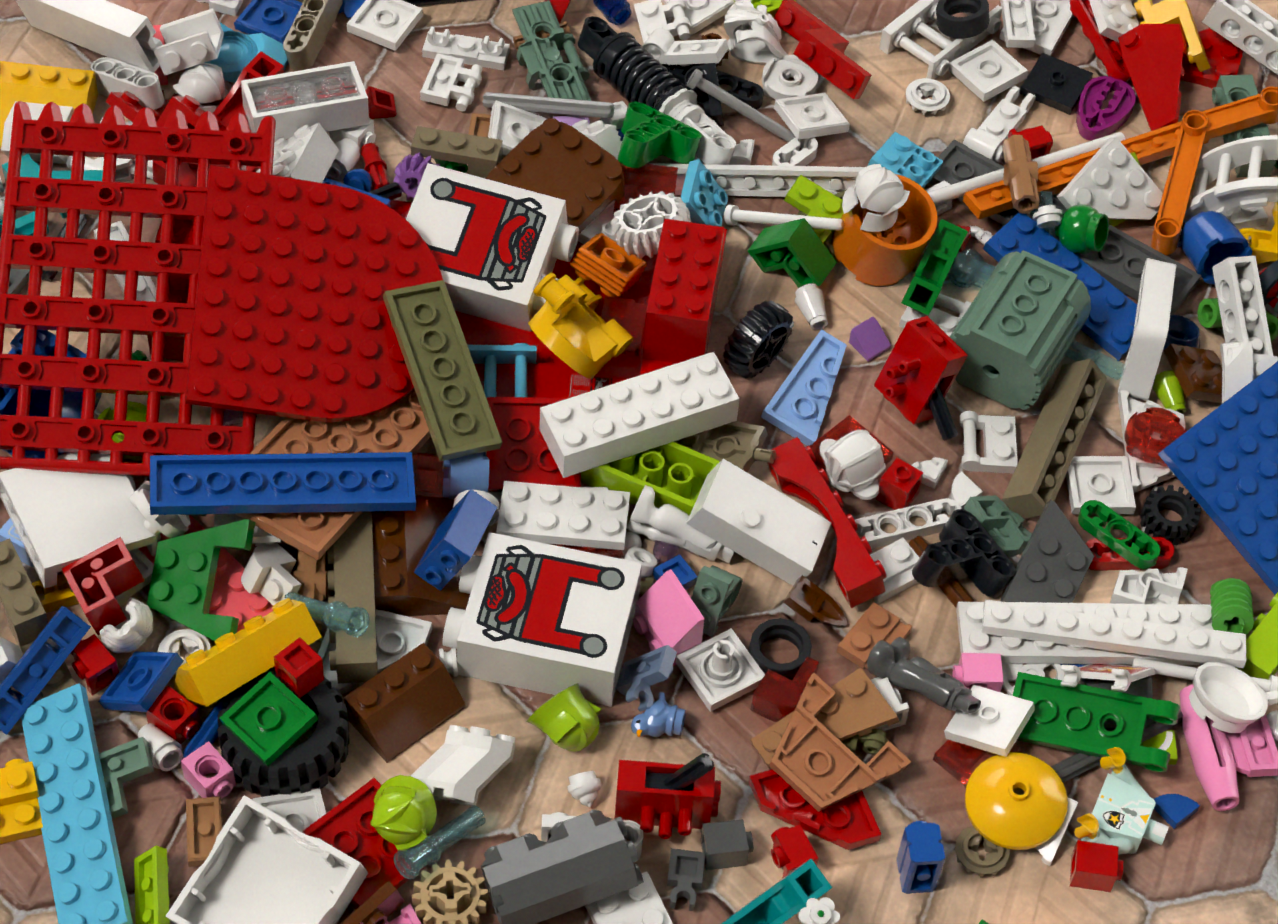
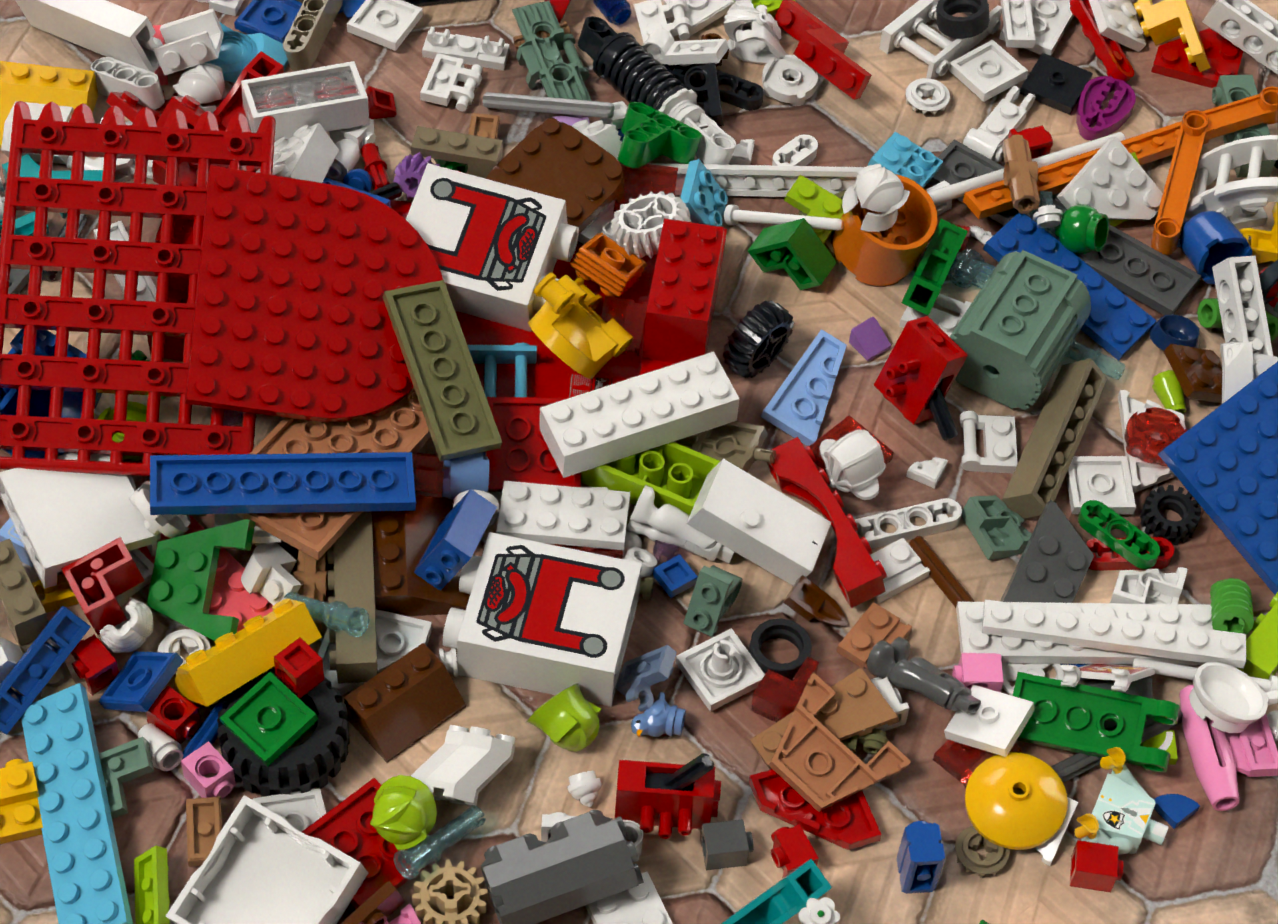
white plate [488,100,547,155] -> none
bright pink slope [632,569,705,666] -> none
dark grey plate [667,848,705,911] -> none
light grey bar [686,69,795,142] -> none
white plate [774,93,850,140] -> none
white cone [795,284,828,330] -> none
red brick [876,458,924,510] -> none
black beam [912,509,1016,598] -> none
white tile [951,471,983,509] -> none
red wedge [1118,24,1187,131] -> none
white beam [1118,258,1176,401] -> none

